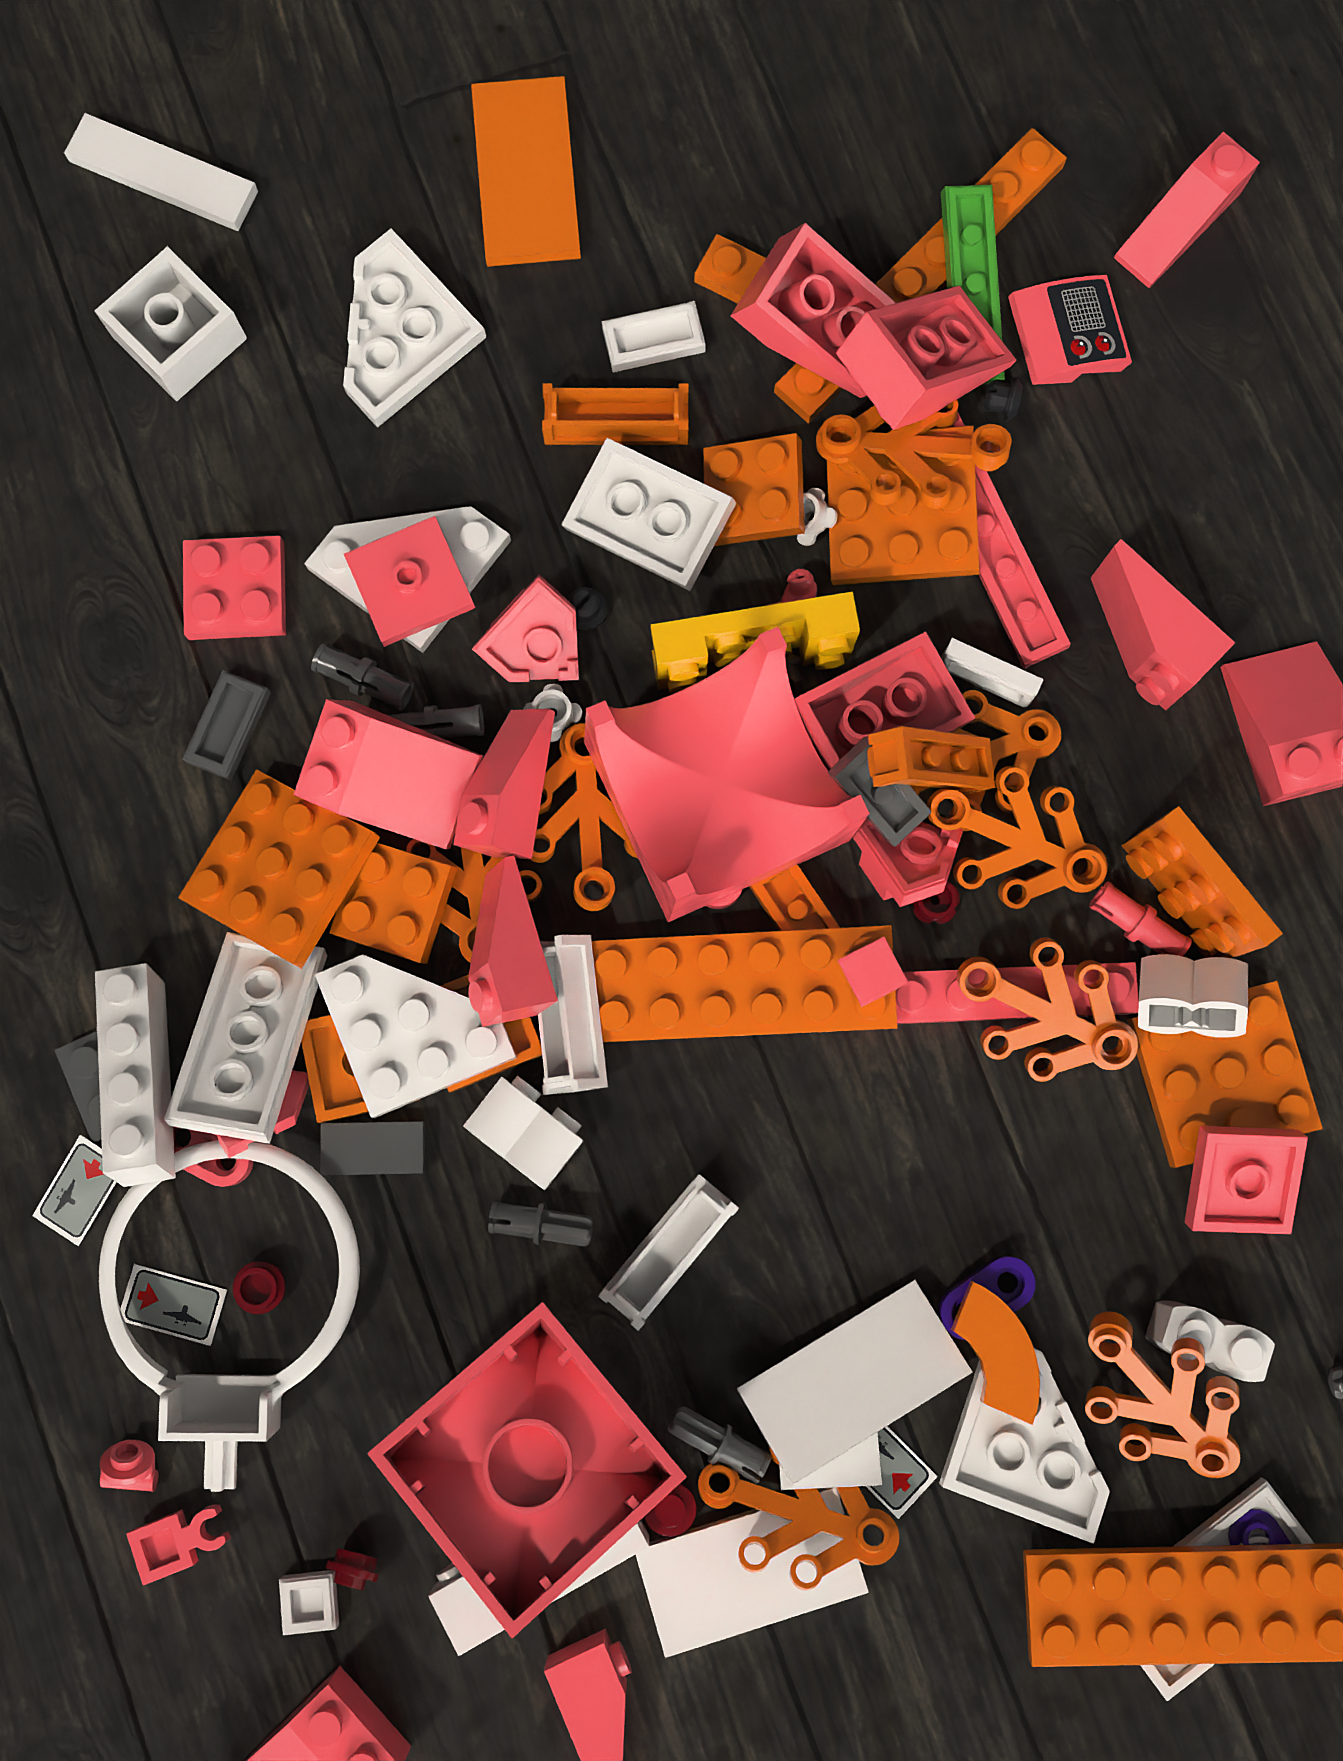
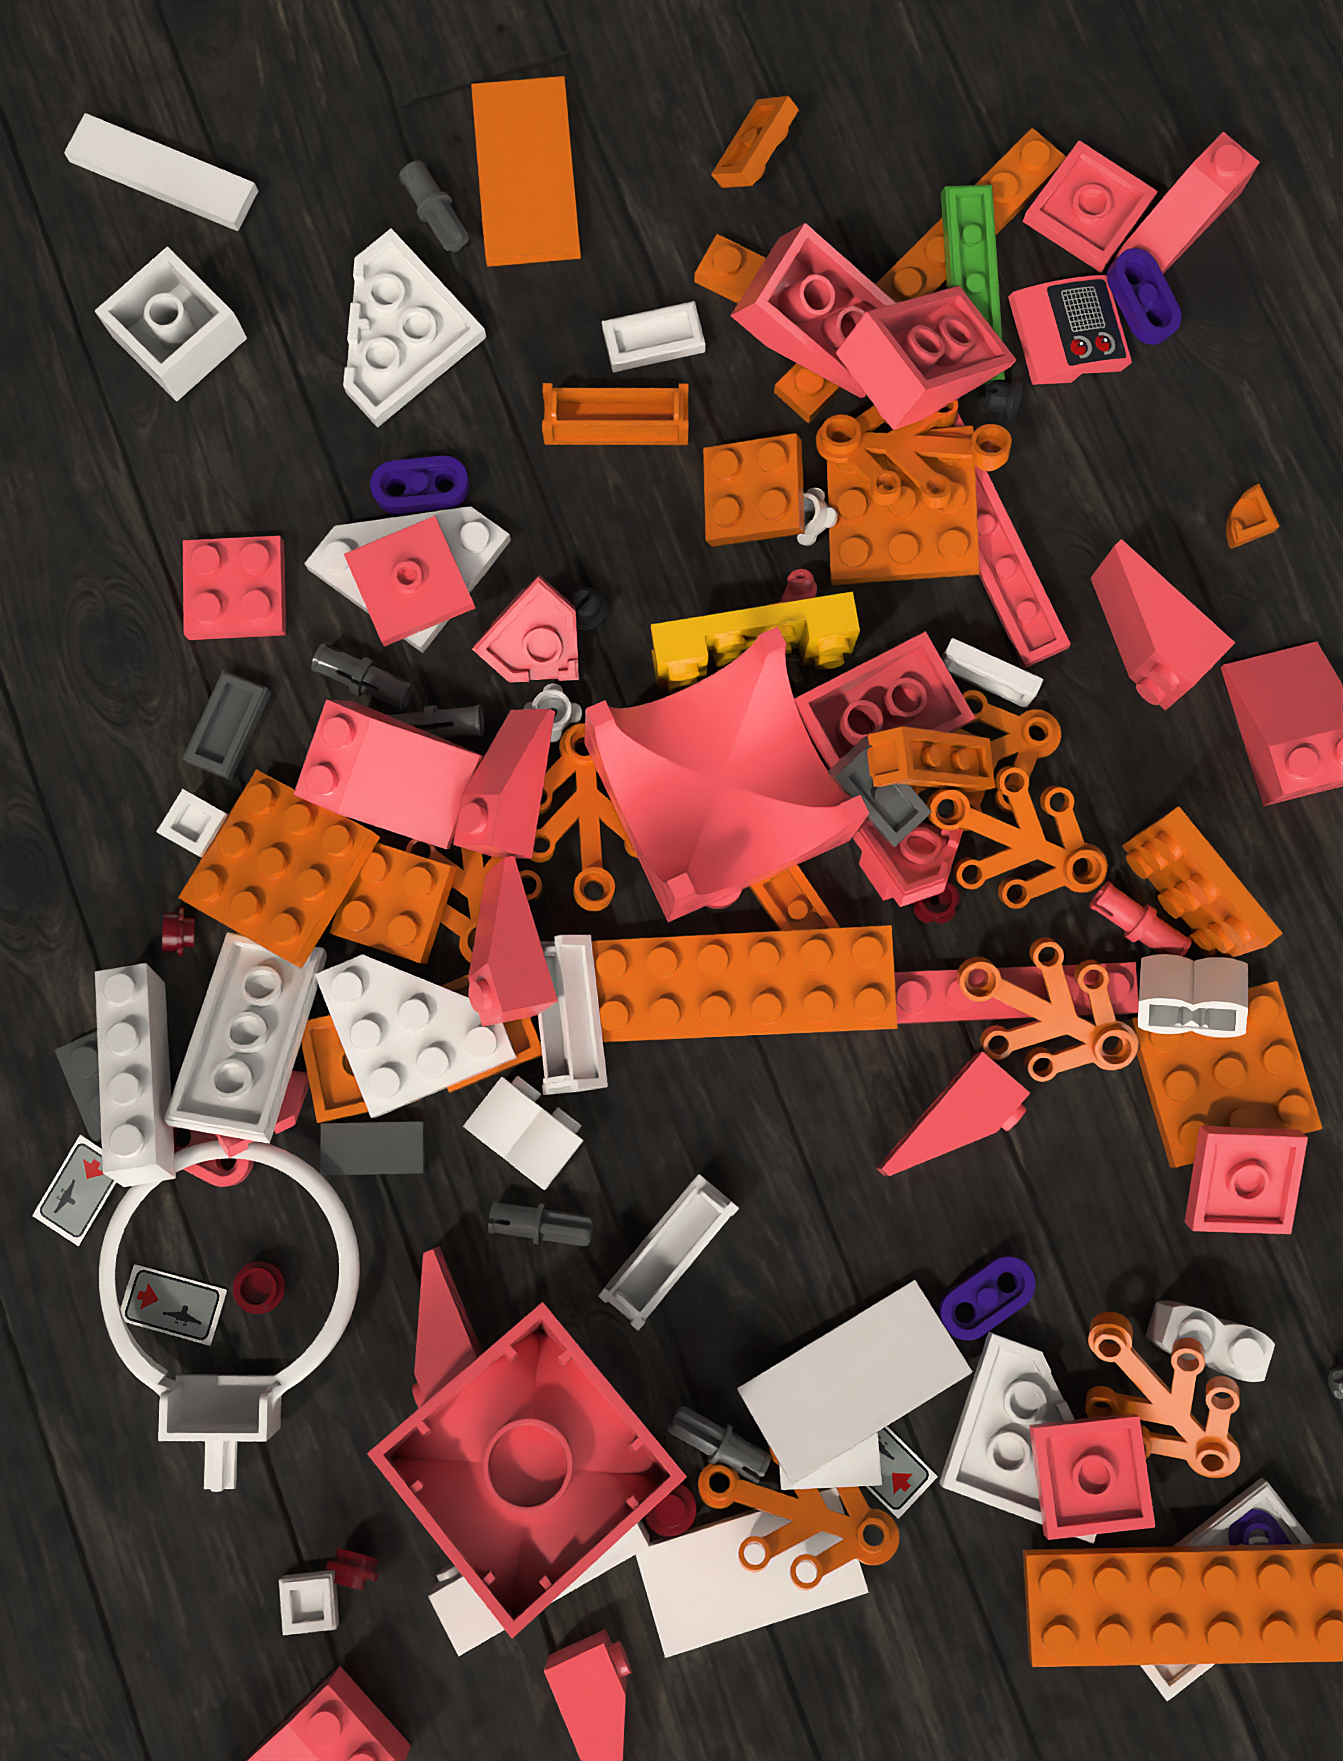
coral plate [100,1440,159,1492] -> none
coral plate [126,1504,231,1585] -> none
white plate [561,438,736,591] -> none
coral tile [838,937,908,1007] -> none
orange tile [951,1280,1040,1425] -> none
none -> white plate [156,789,228,858]
none -> dark red plate [162,908,195,957]
none -> dark purple plate [370,456,470,514]
none -> dark grey axle [399,160,469,252]
none -> coral slope [412,1246,483,1408]
none -> orange plate [711,96,799,188]
none -> coral slope [876,1052,1030,1176]
none -> coral plate [1023,141,1158,273]
none -> coral plate [1029,1413,1155,1540]
none -> dark purple plate [1107,248,1181,345]
none -> orange tile [1226,484,1279,549]

